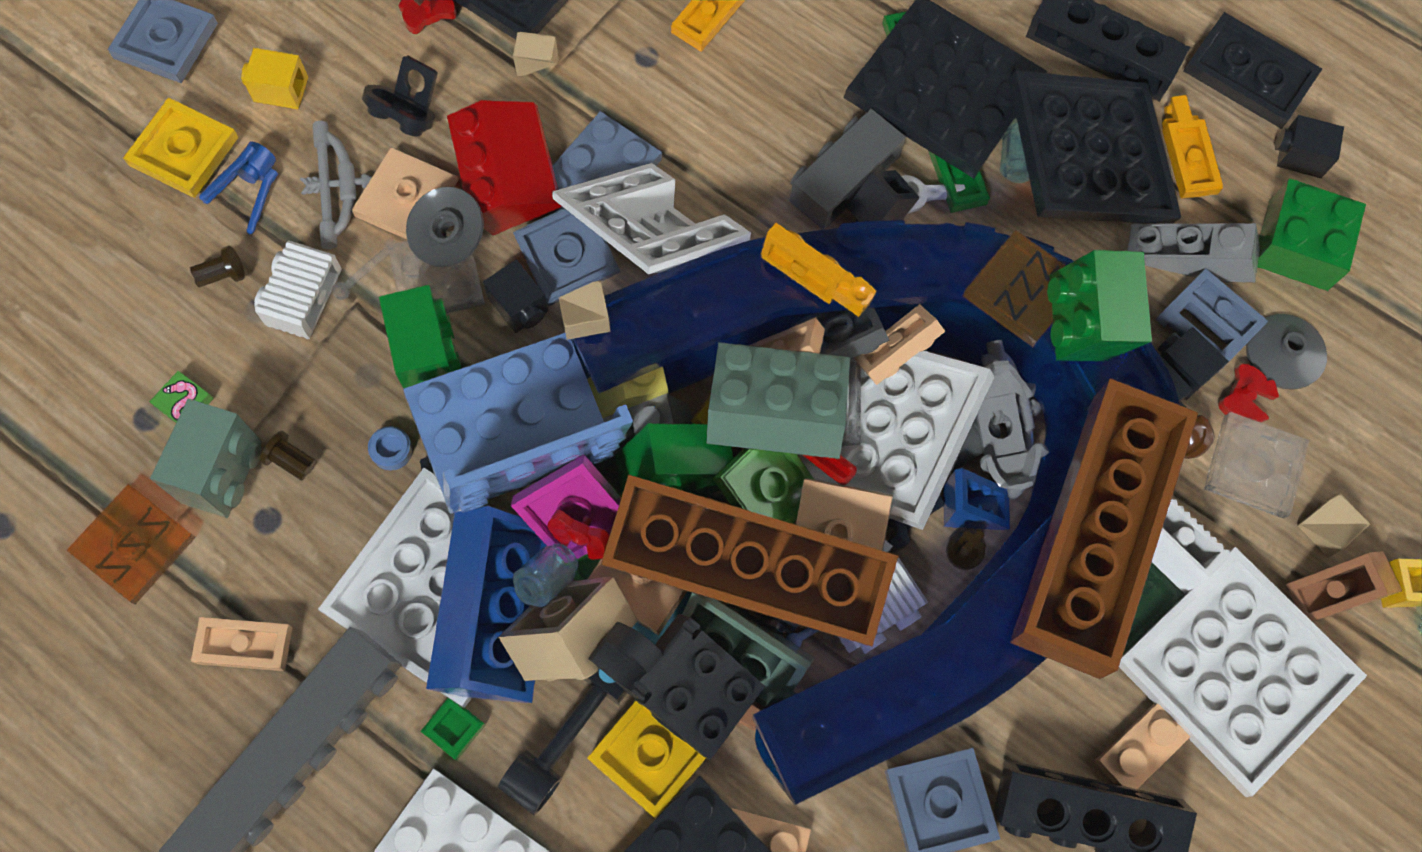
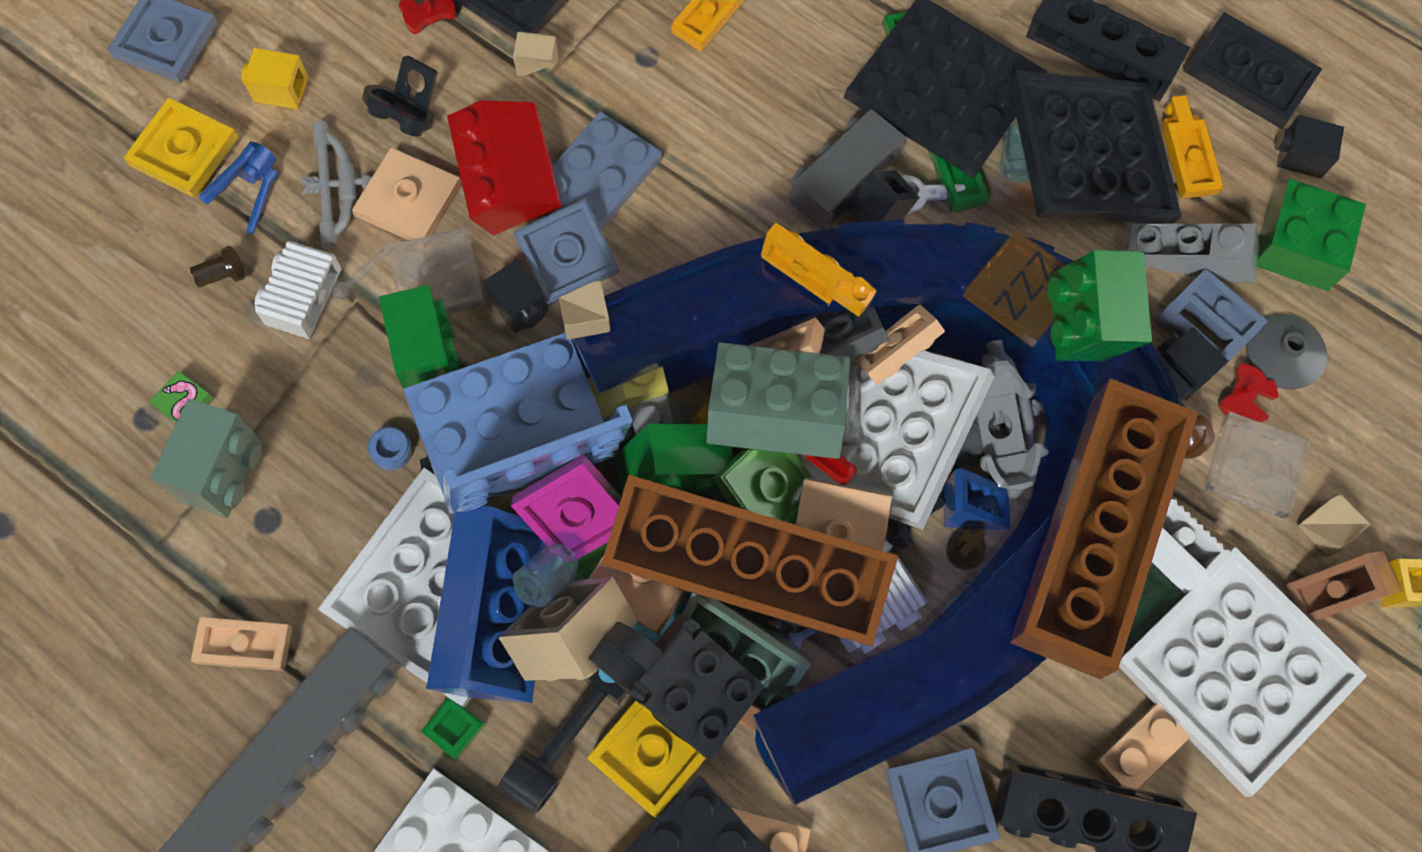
clear orange tile [66,484,196,605] -> none
dark brown piece [259,430,316,481] -> none
dark grey dish [406,187,484,267] -> none
red piece [547,510,610,560] -> none
white slope [553,163,751,274] -> none

